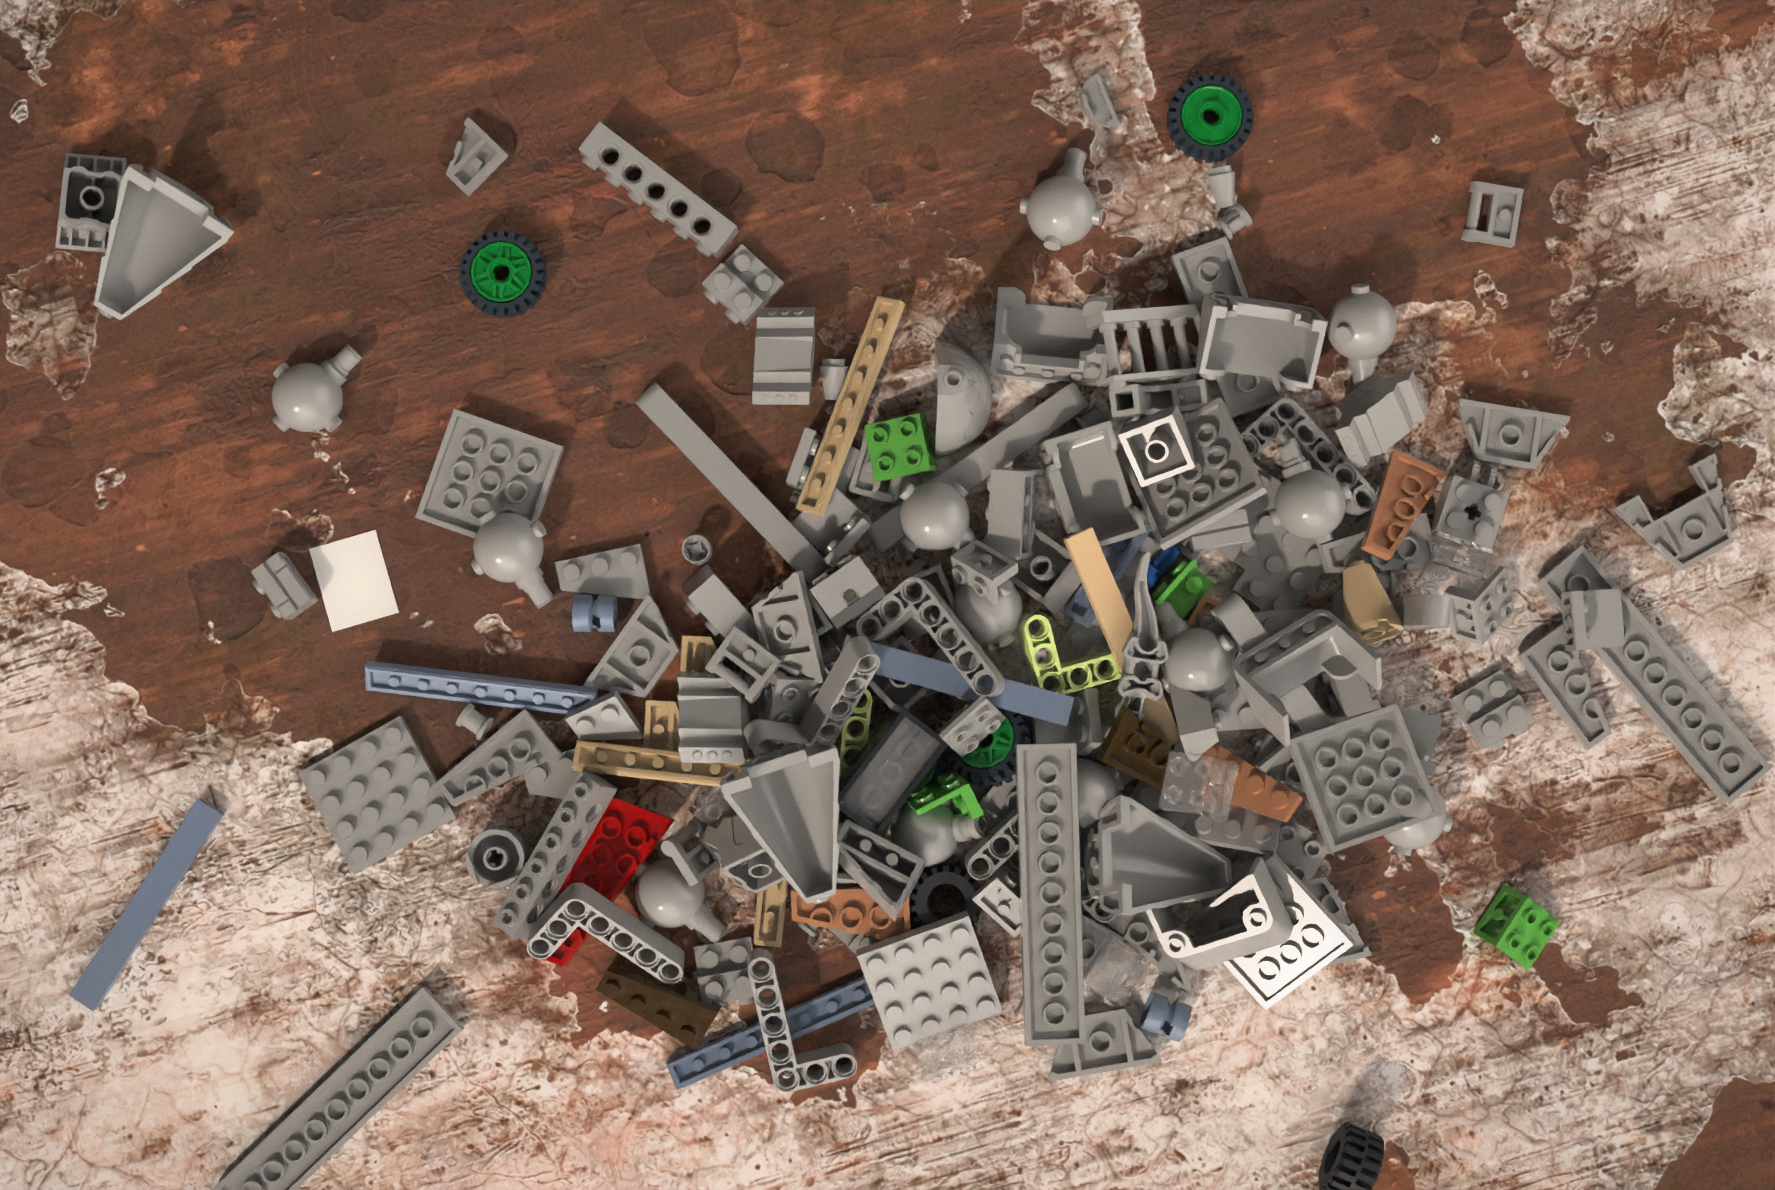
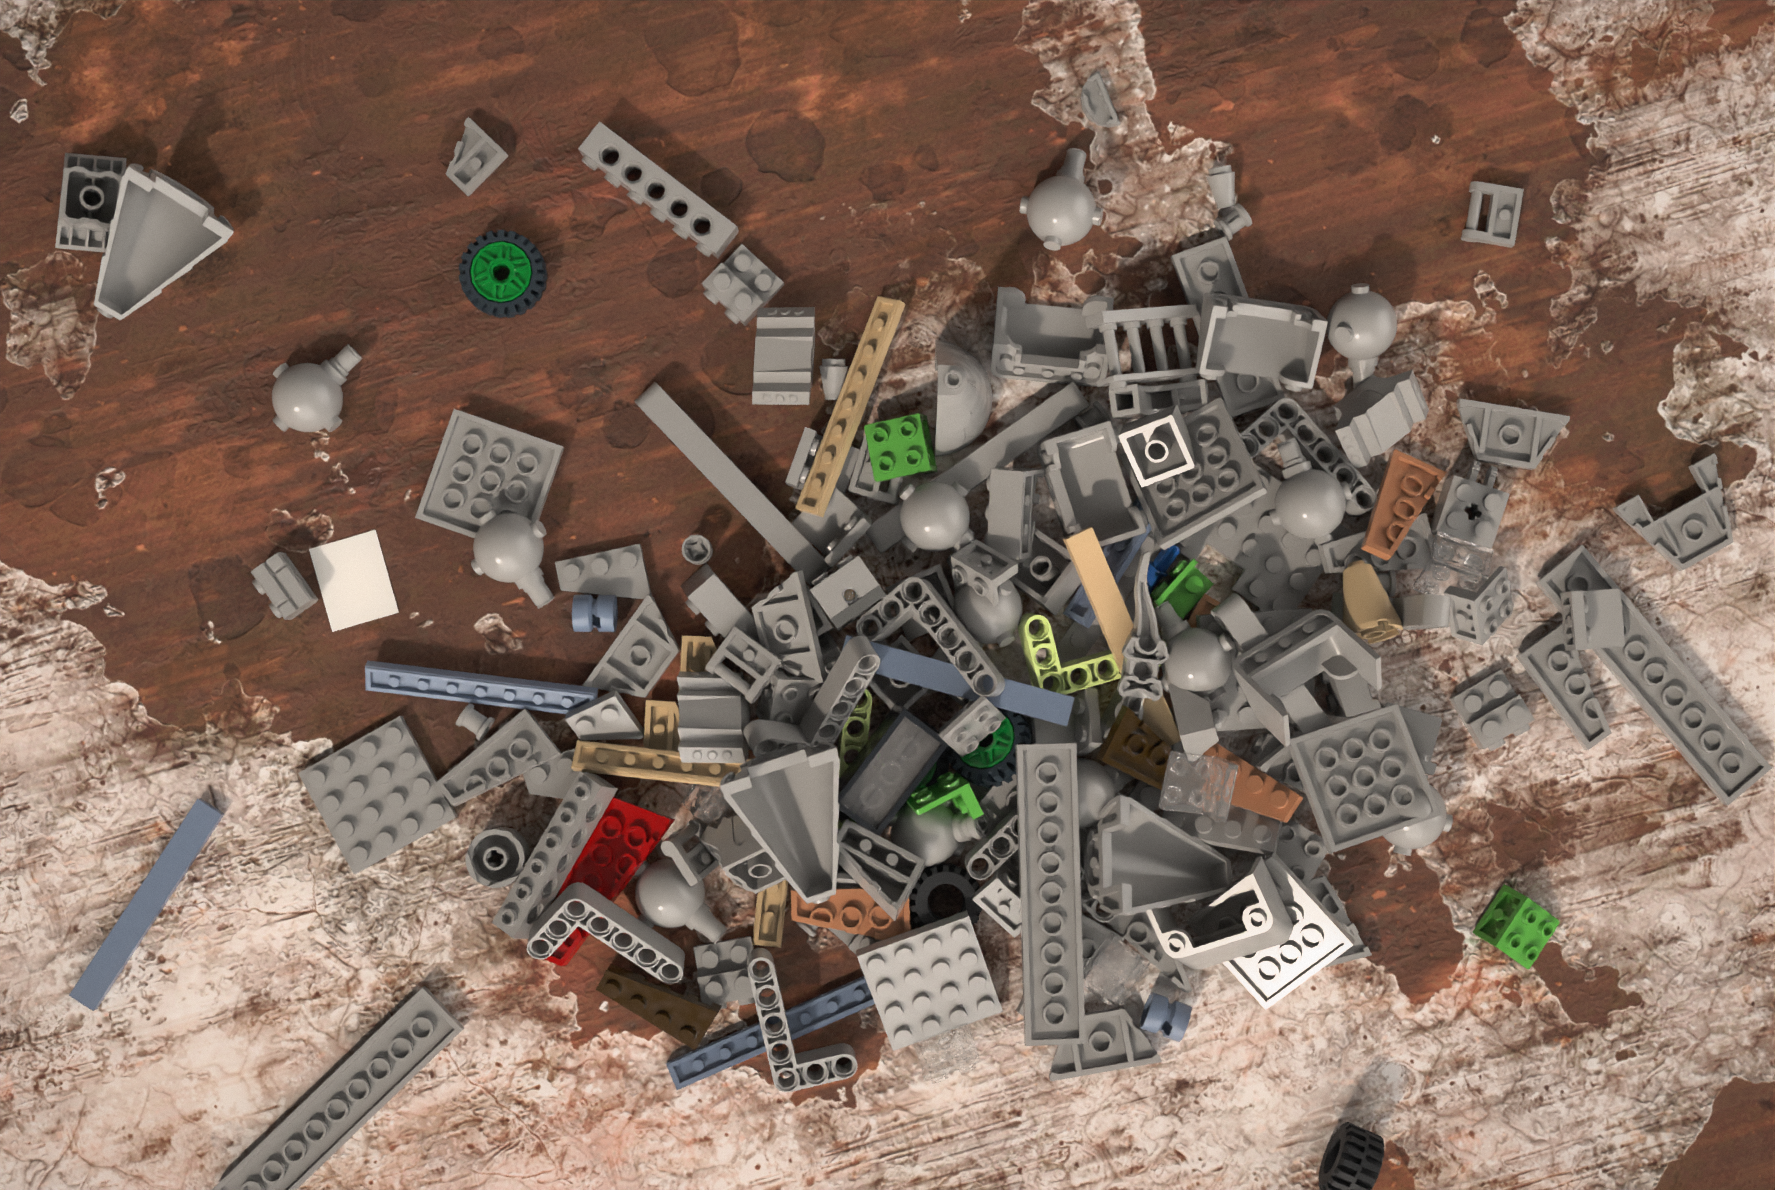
wheel [1166,73,1254,163] -> none
light grey brick [1188,507,1252,554] -> none

